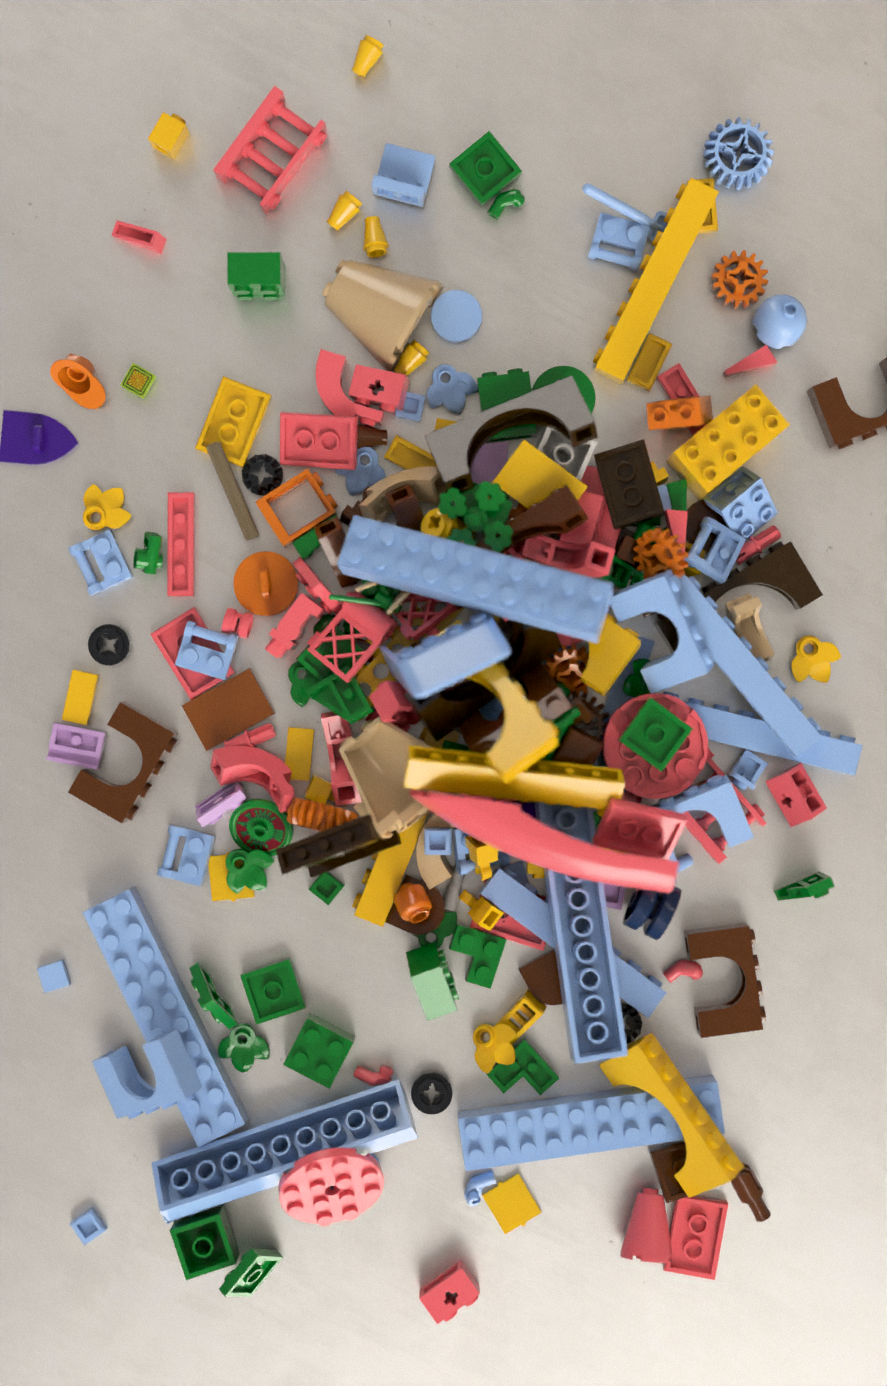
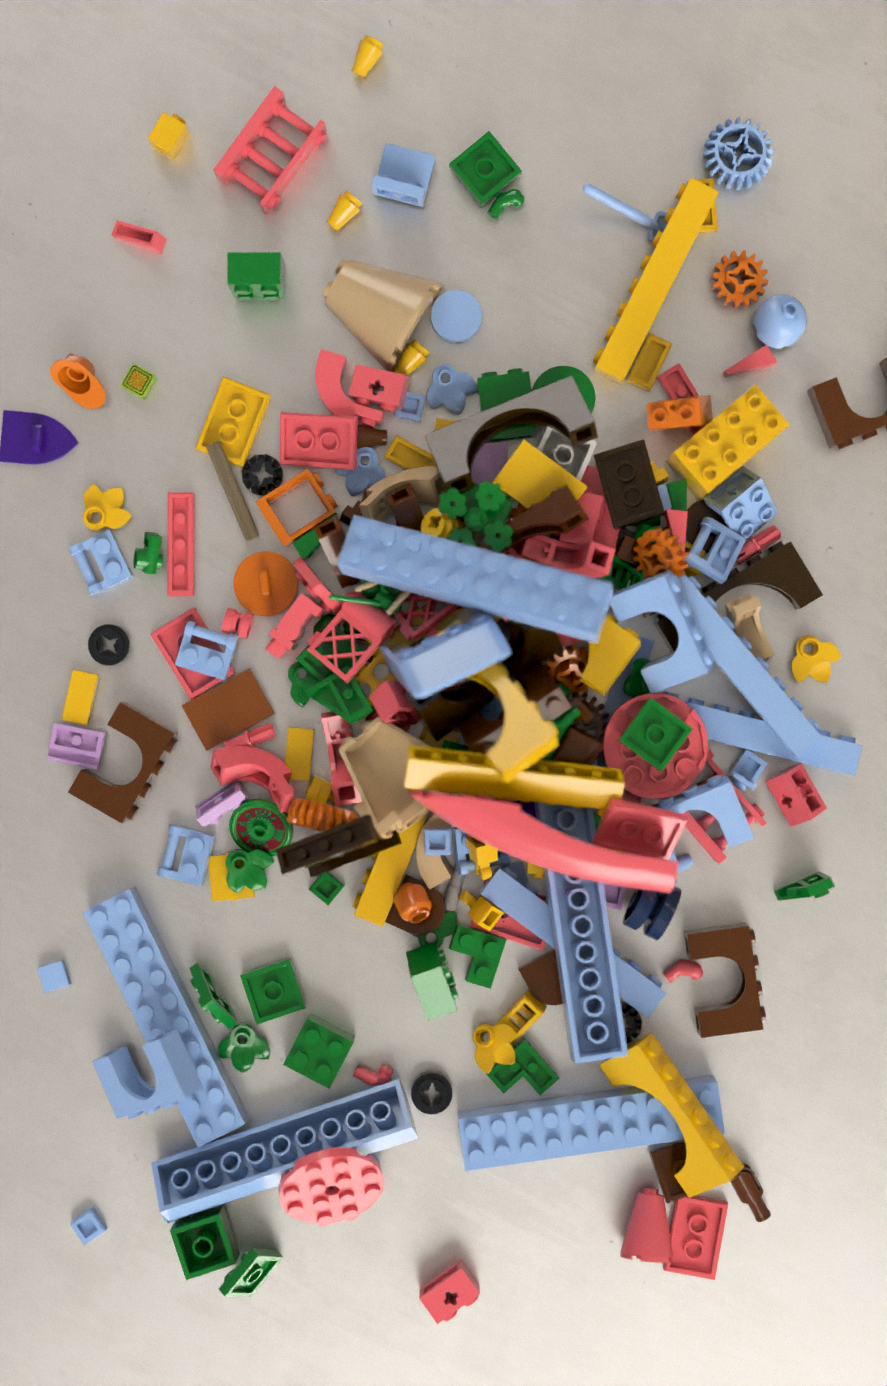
yellow cone [363,216,389,258] -> none
light blue arm [464,1171,496,1206] -> none
yellow piece [482,1173,542,1234] -> none
light blue plate [588,213,650,272] -> none

